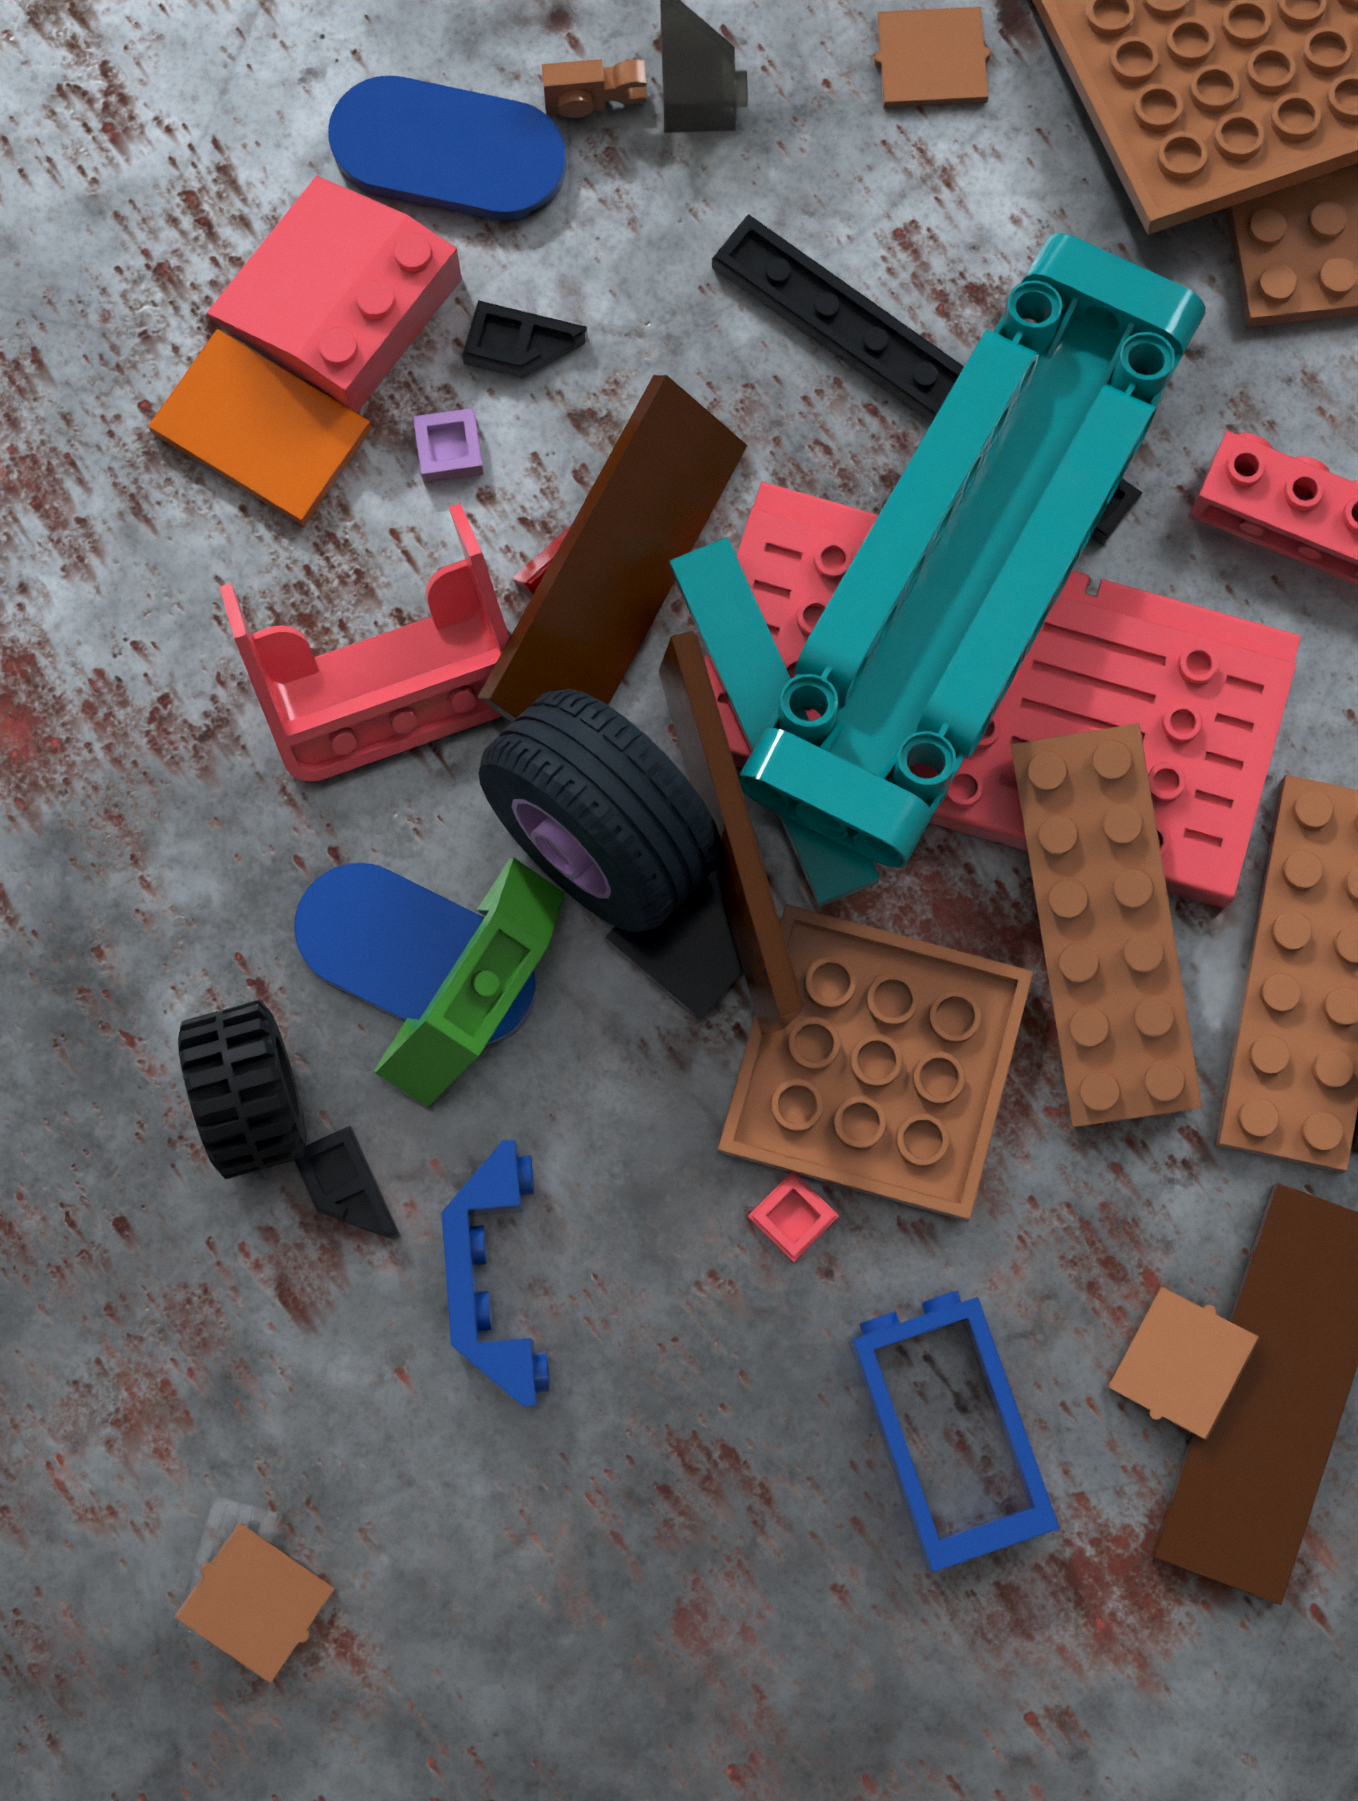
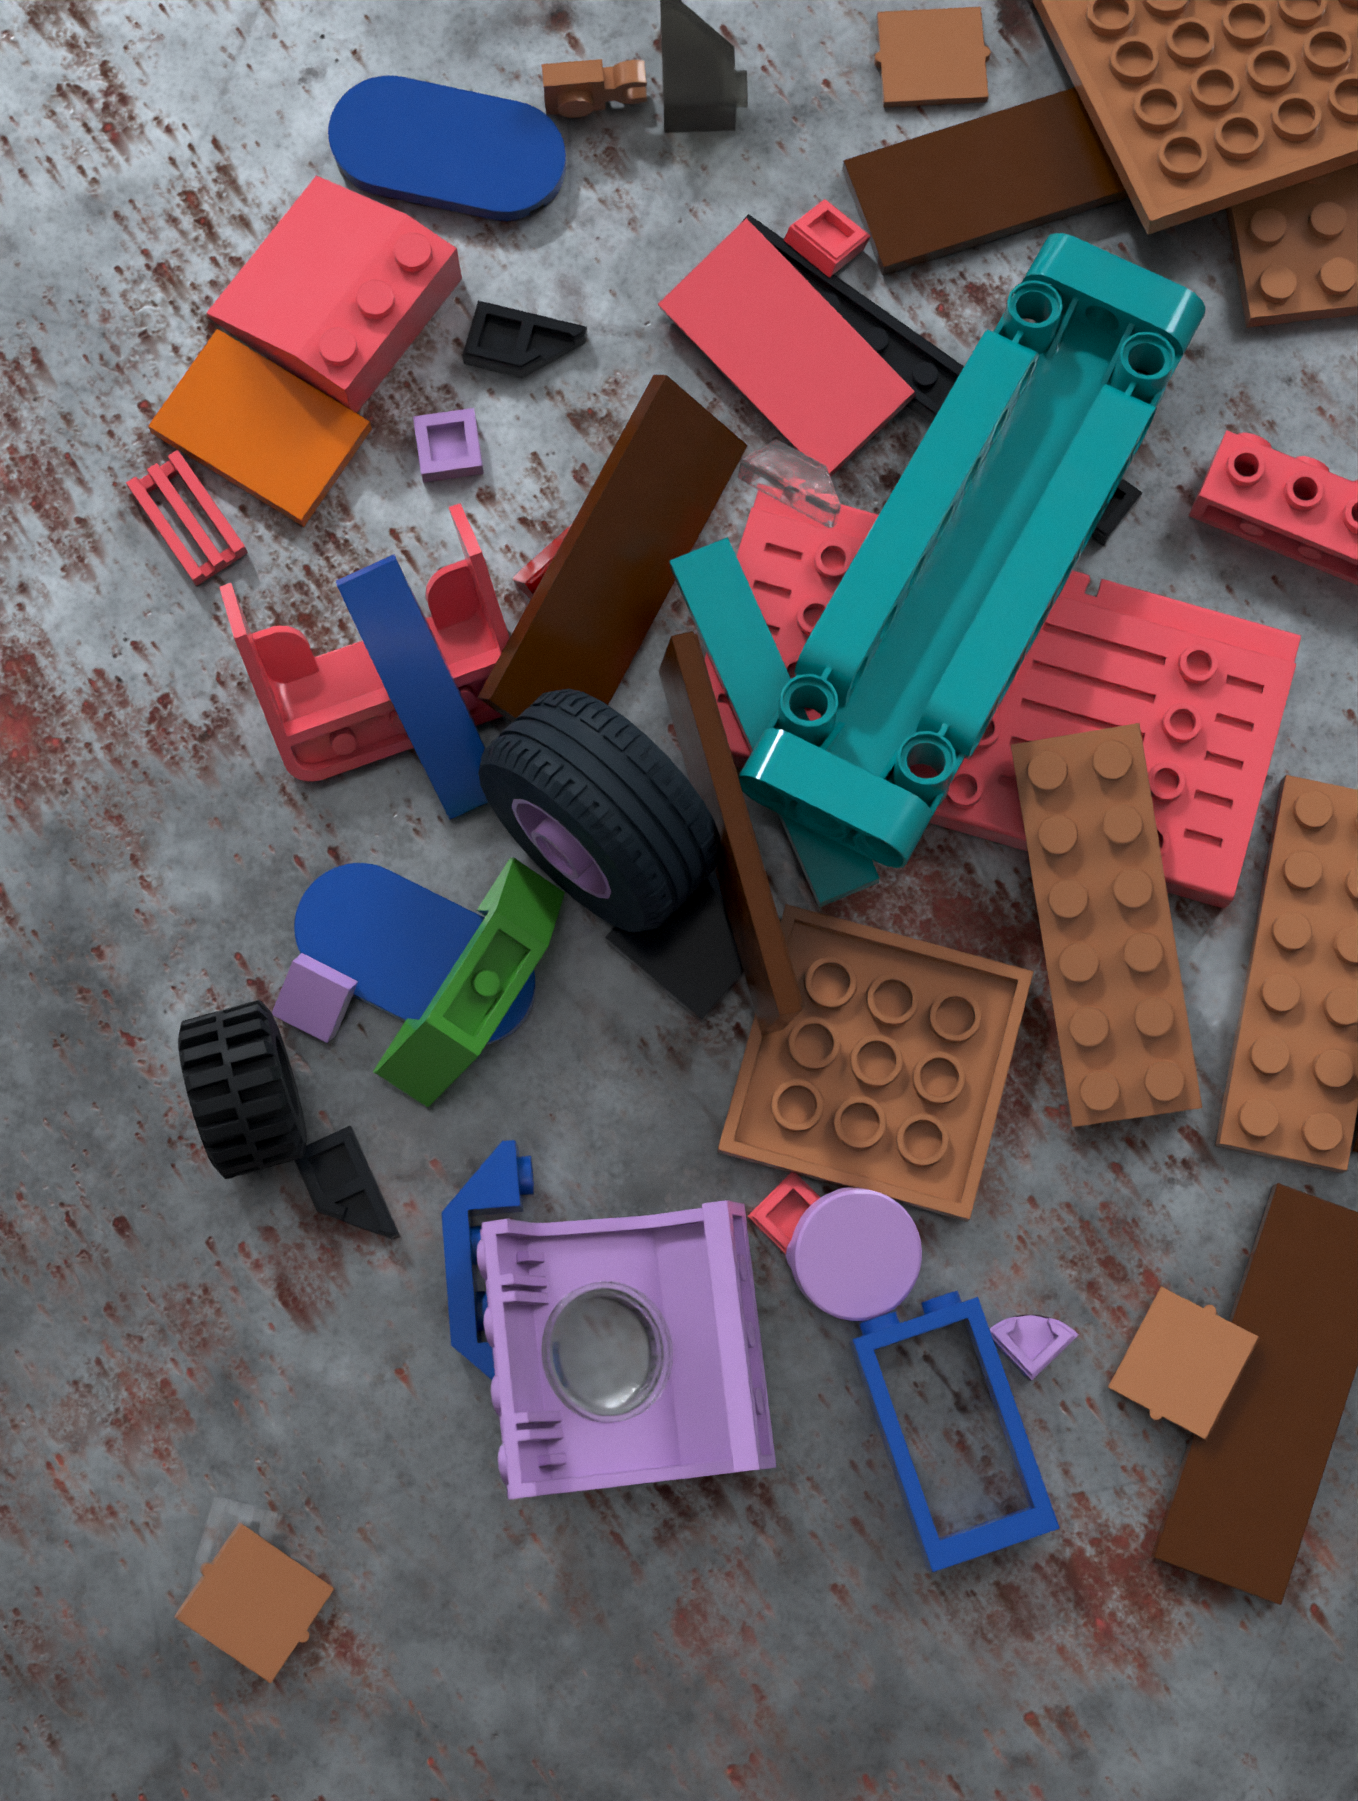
none -> coral tile [126,450,248,586]
none -> lavender tile [272,953,358,1043]
none -> blue slope [336,554,488,820]
none -> lavender panel [477,1200,777,1500]
none -> coral tile [658,218,916,481]
none -> clear tile [737,439,841,528]
none -> coral tile [783,199,870,278]
none -> lavender tile [786,1186,922,1321]
none -> reddish brown tile [842,87,1129,276]
none -> lavender tile [989,1315,1079,1381]

